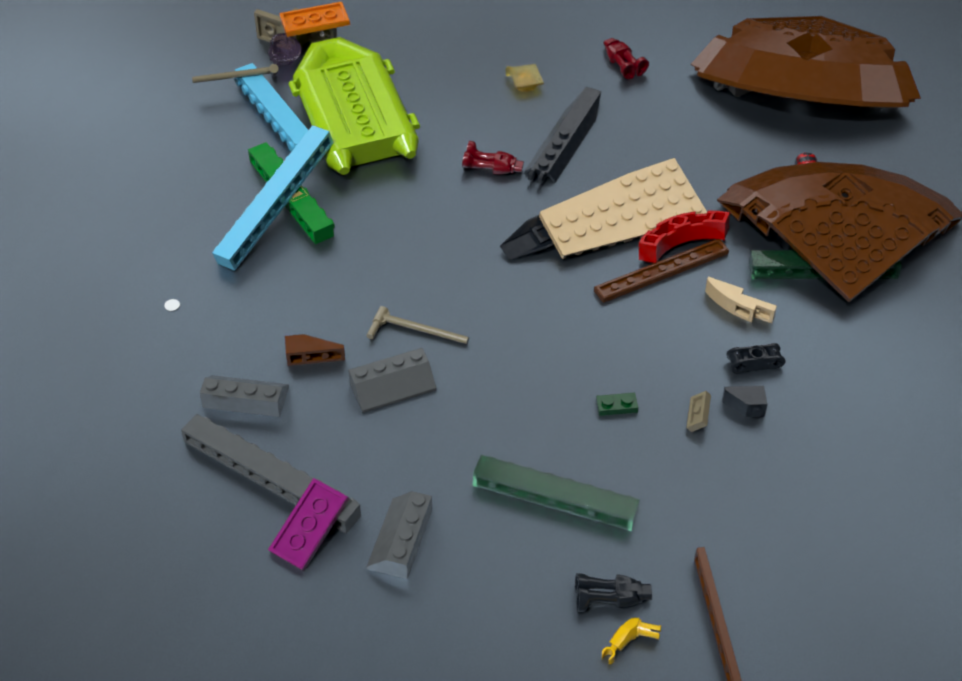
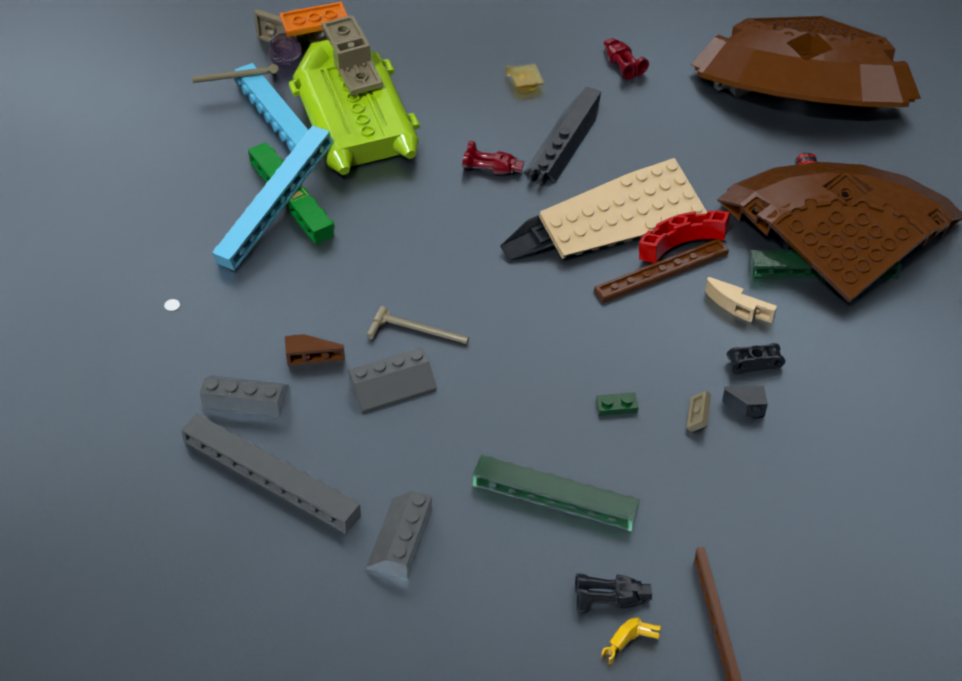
magenta tile [268,478,349,571] -> none
none -> dark tan bracket [321,15,383,96]

